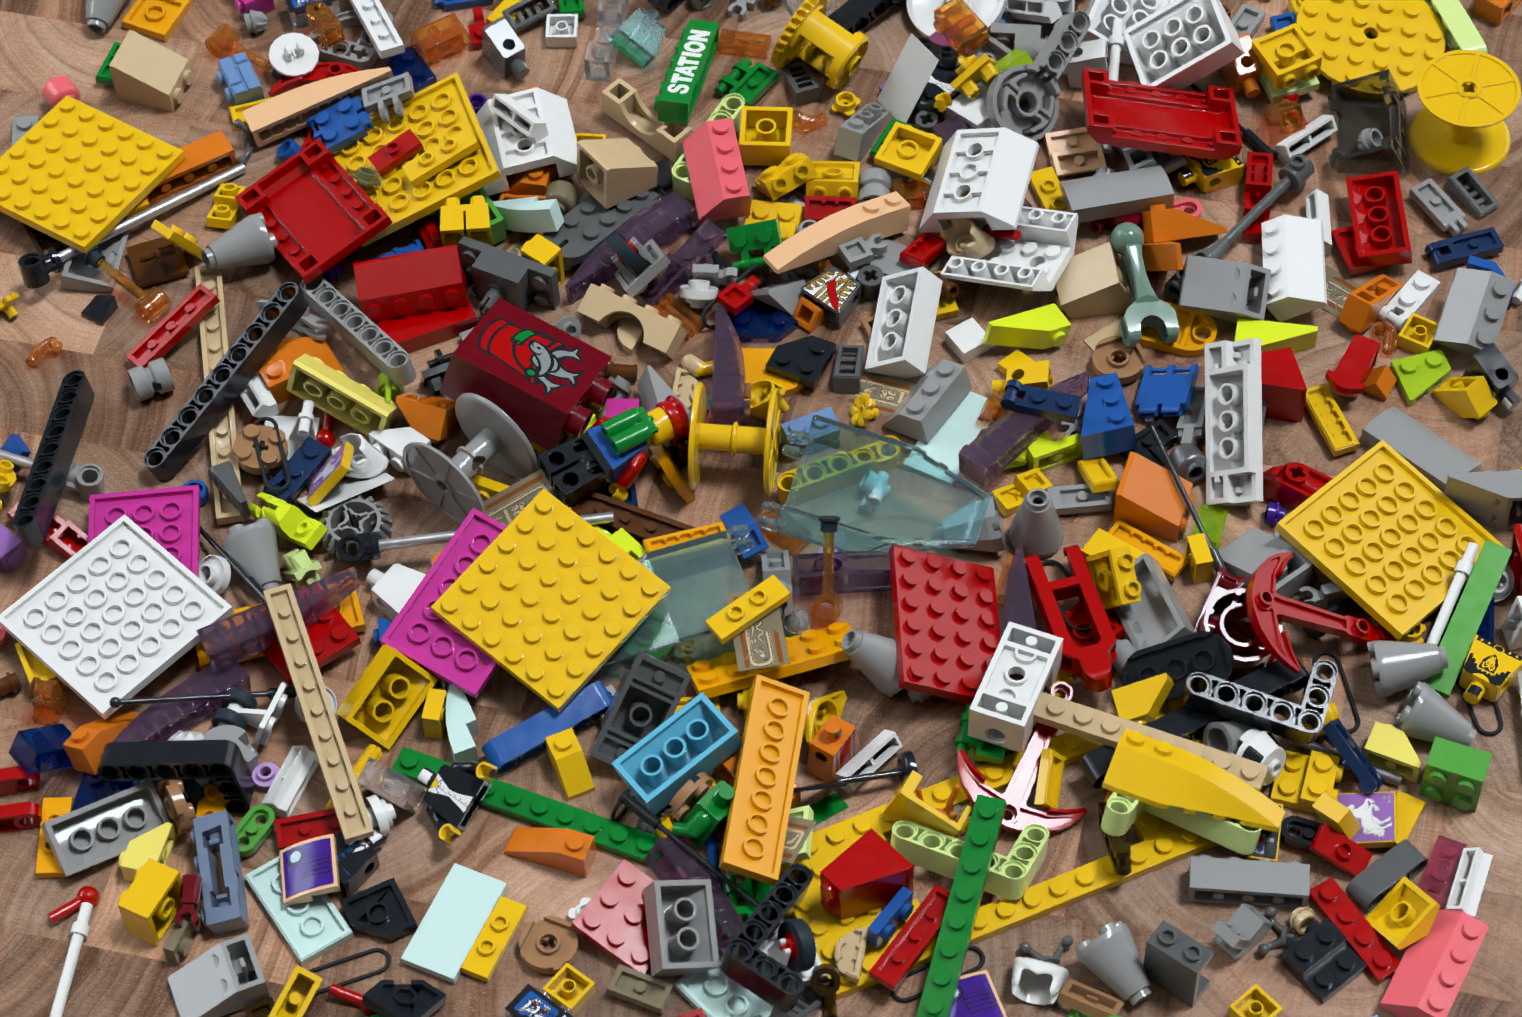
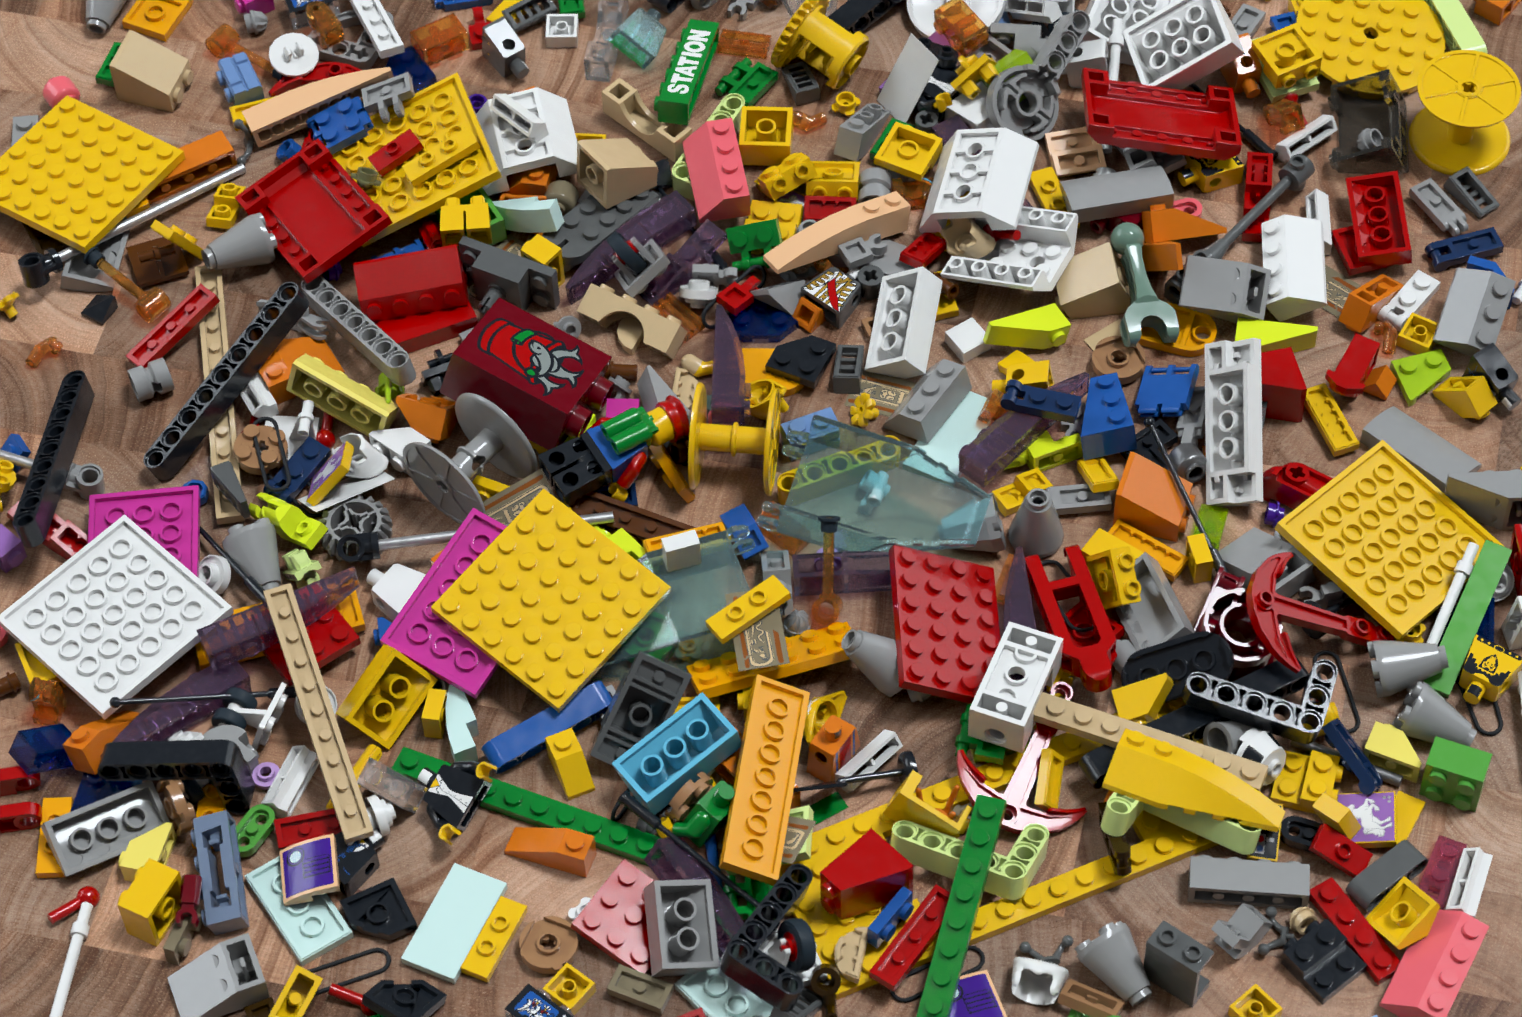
none -> white piece [661,530,701,572]

